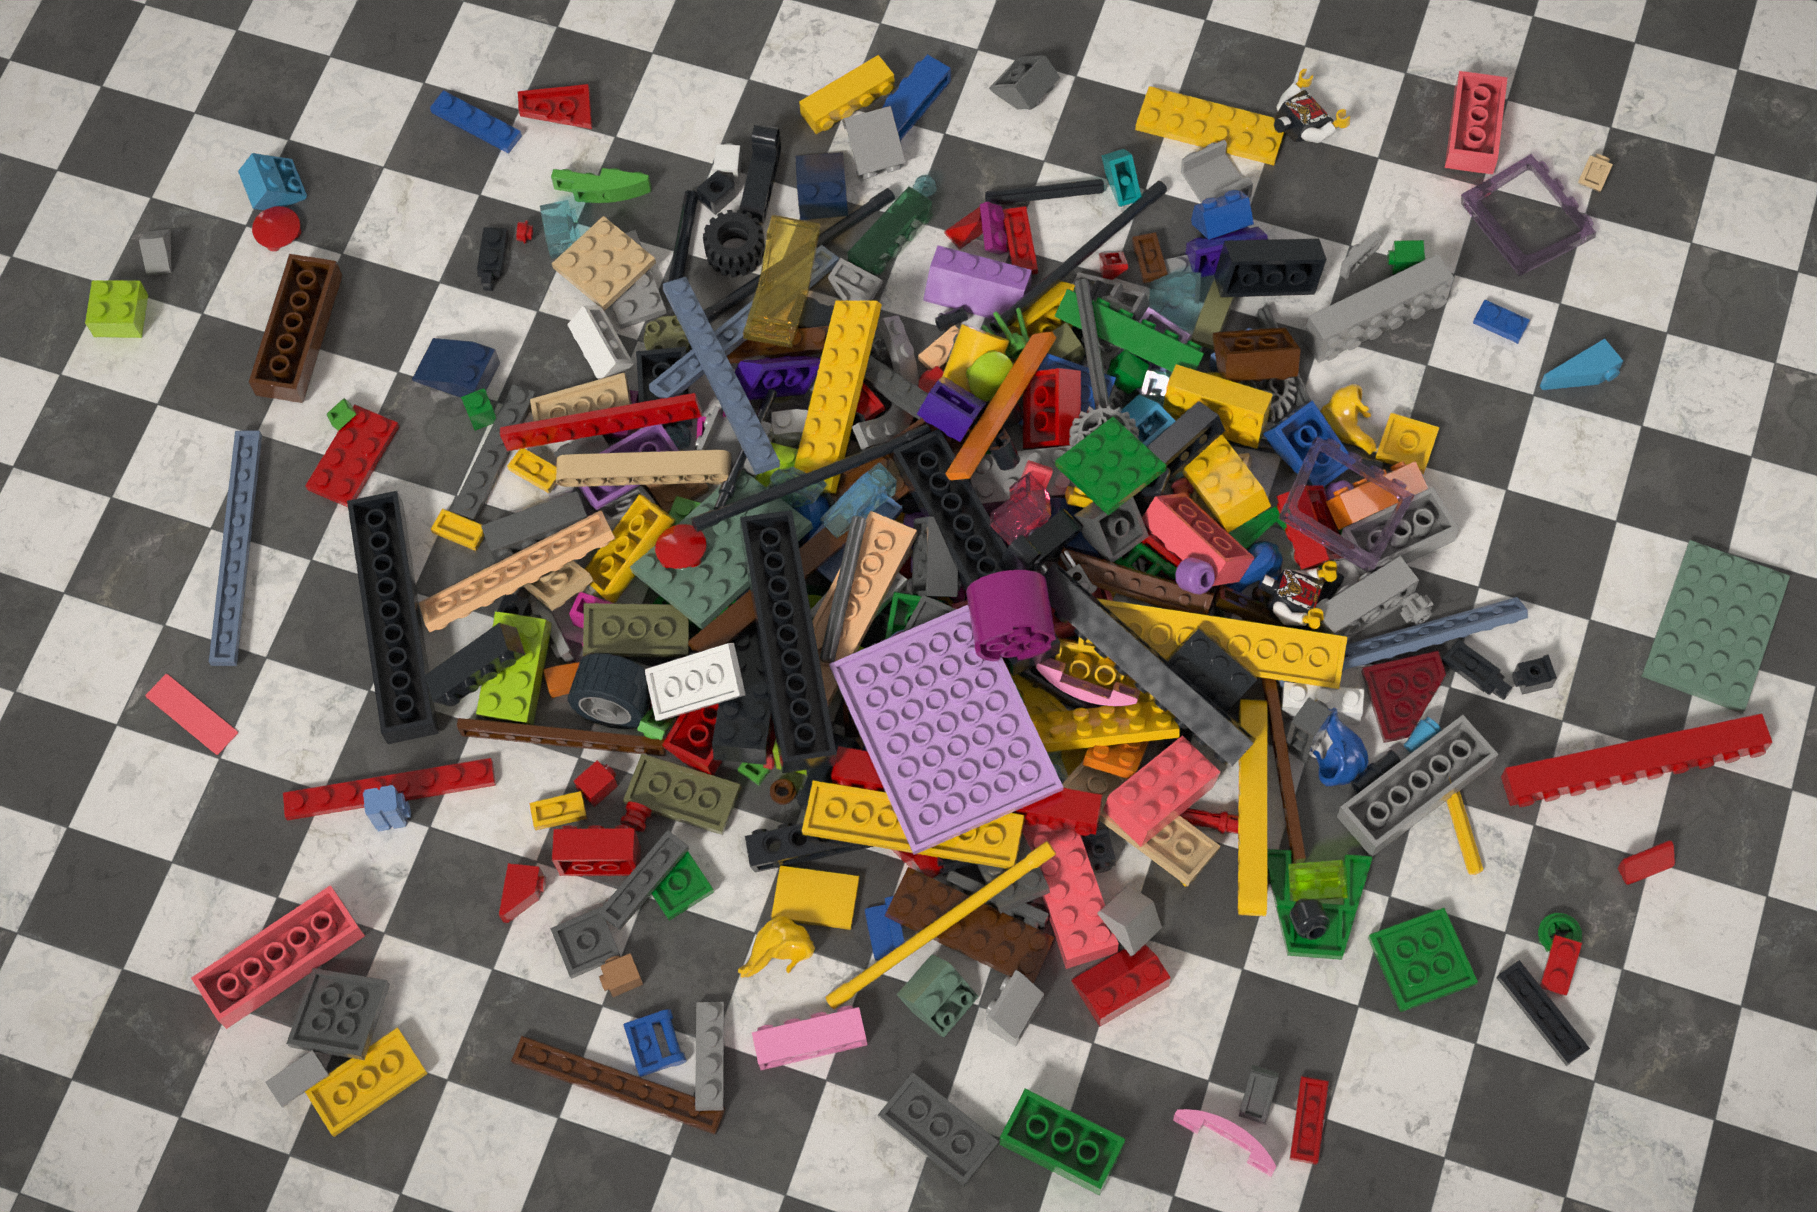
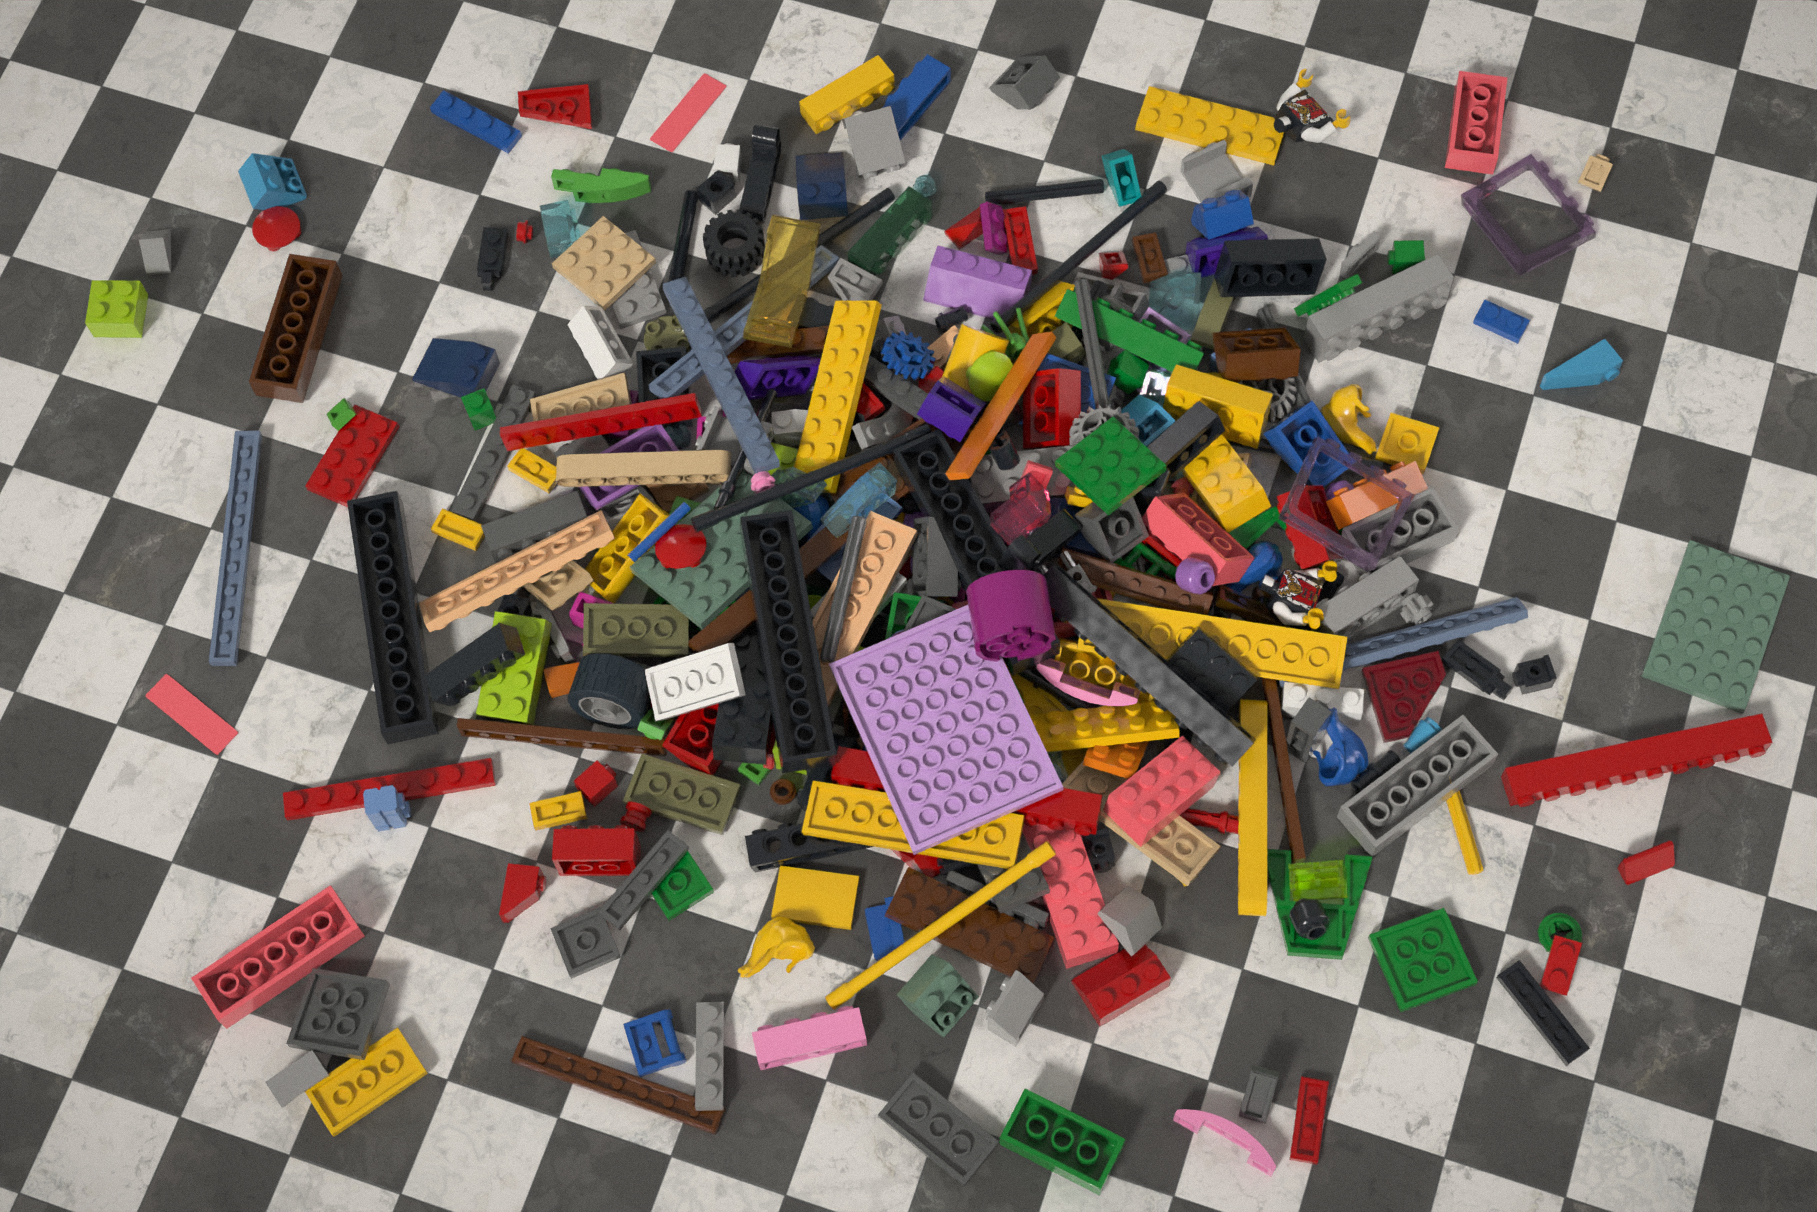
medium nougat brick [599,953,643,997] -> none
none -> blue bar [628,502,691,562]
none -> coral sticker [650,73,726,152]
none -> bright pink plate [751,471,775,493]
none -> blue gear [881,331,936,381]
none -> green plate [1294,274,1362,317]

